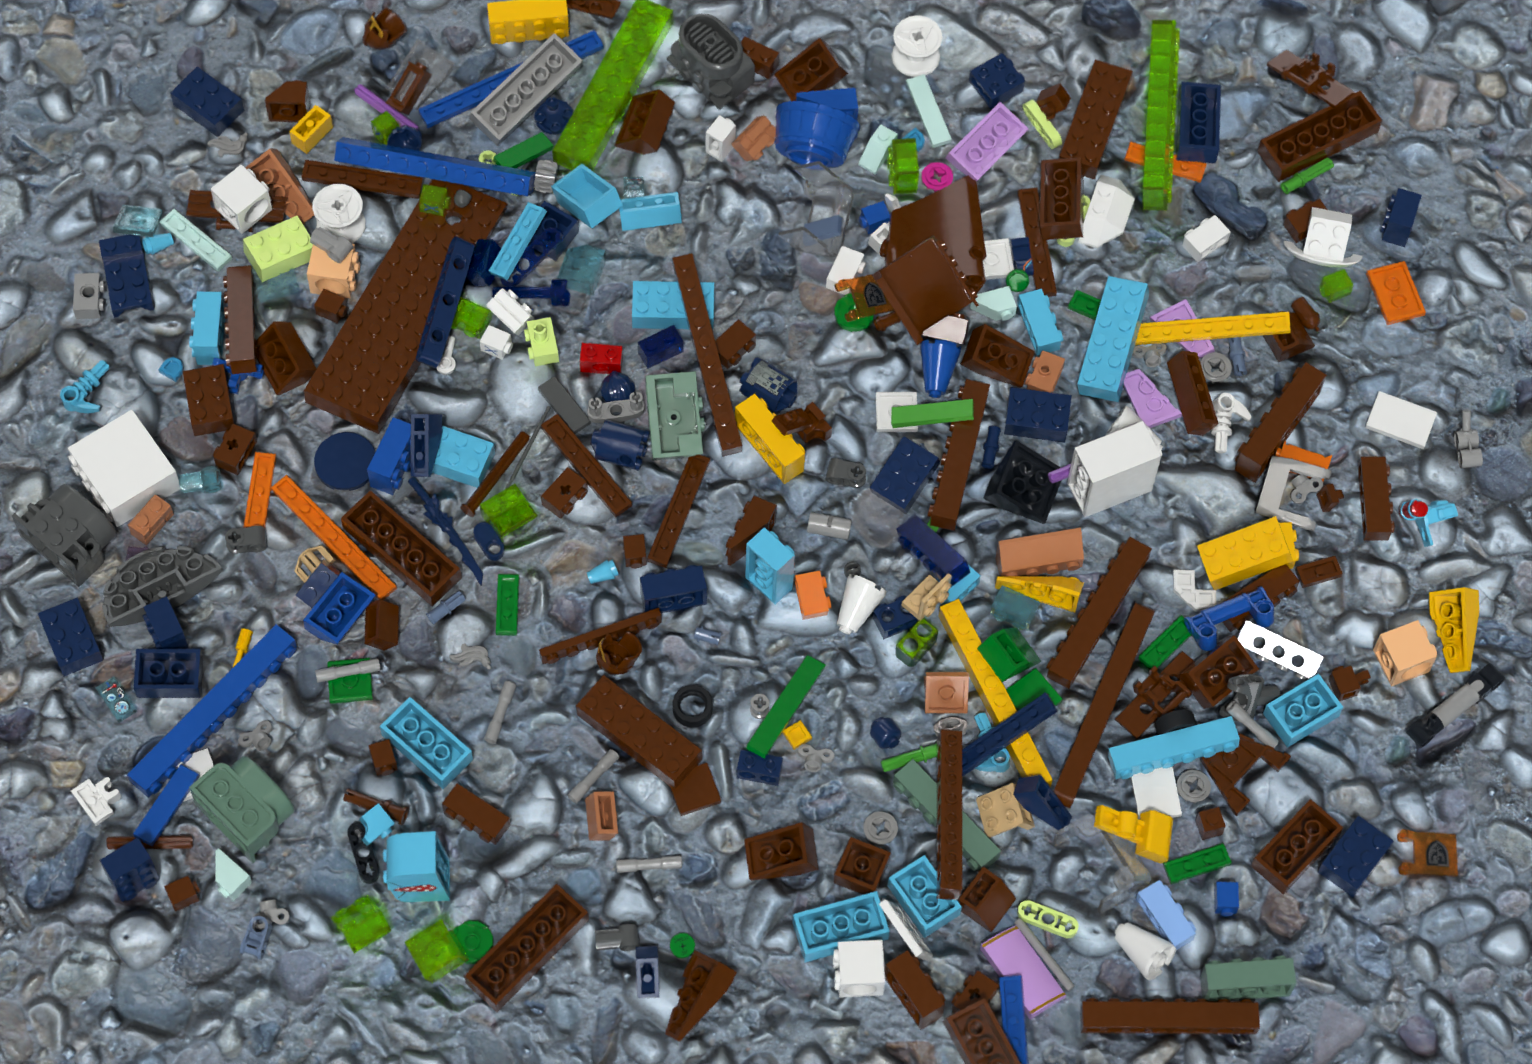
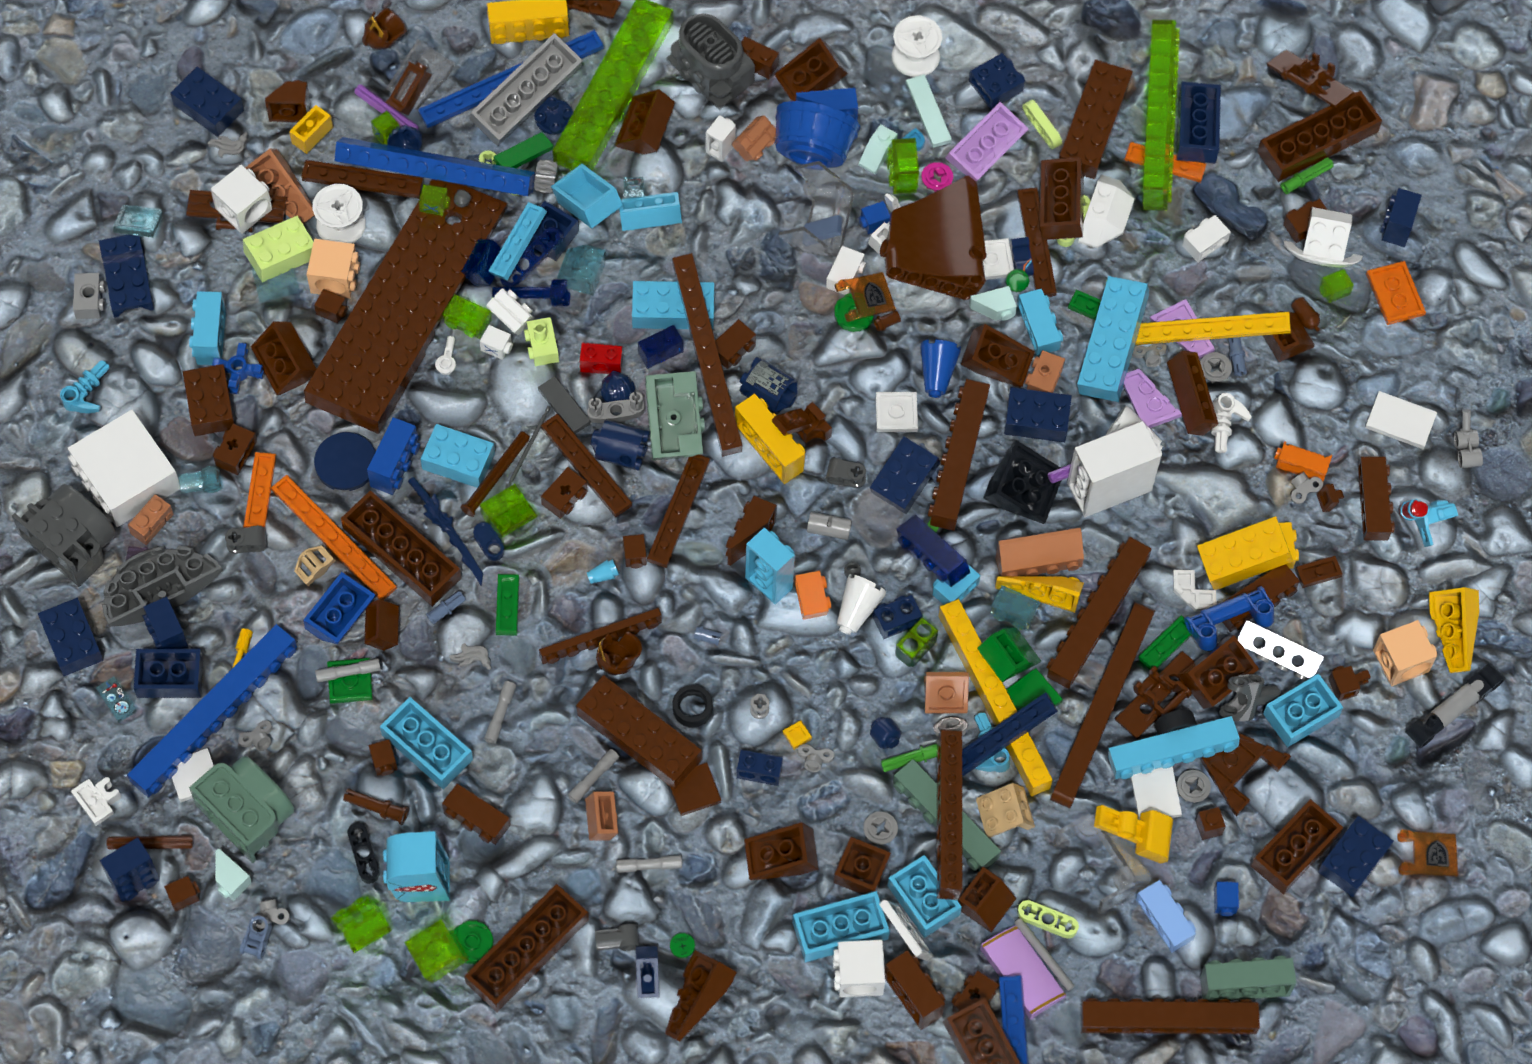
blue tile [133,764,200,846] -> none
medium azure cone [142,233,174,255] -> none
dark azure tile [158,357,183,382] -> none
light aqua tile [160,209,232,272] -> none
reddish brown brick [223,265,257,374] -> none
dark blue brick [295,559,340,608] -> none
light grey piece [310,227,353,263] -> none
medium azure brick [359,803,395,846] -> none
dark blue slope [411,414,442,477] -> none
dark blue beam [416,236,474,369] -> none
dark blue brick [640,565,707,613] -> none
green tile [746,655,826,759] -> none
reddish brown panel [872,235,978,345] -> none
bright green tile [891,399,974,428] -> none
tan bracket [901,573,952,621] -> none
slope [923,312,970,344] -> none
dark blue pin [981,426,1001,469] -> none
dark blue slope [1013,775,1072,833] -> none
reddish brown brick [1036,83,1071,120] -> none
white cone [1115,922,1176,980] -> none
green tile [1163,843,1232,885] -> none
light grey piece [1226,701,1279,748] -> none
reddish brown brick [1235,362,1327,483] -> none
light grey connector [1255,456,1332,531] -> none

